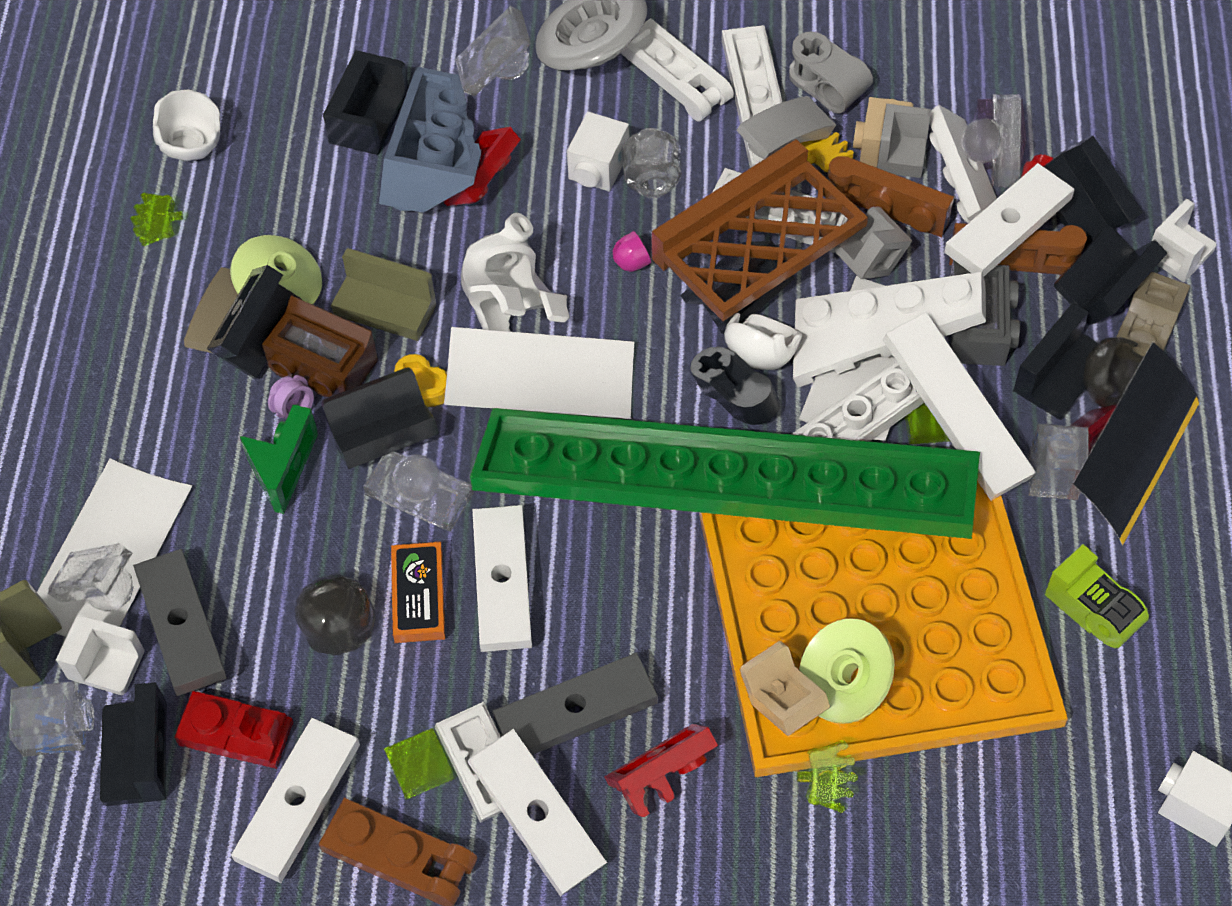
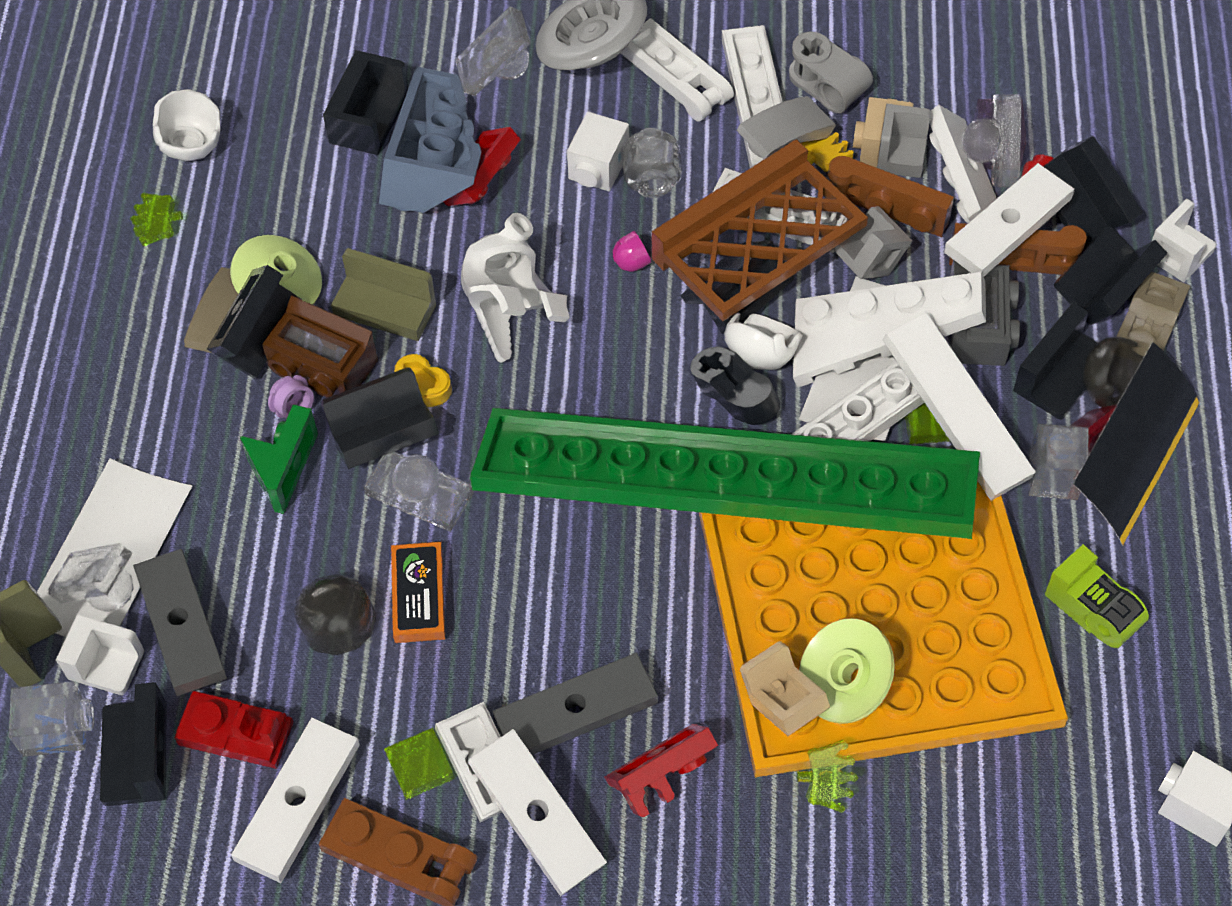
white sticker [444,327,634,419] -> none
white tile [472,505,532,652] -> none

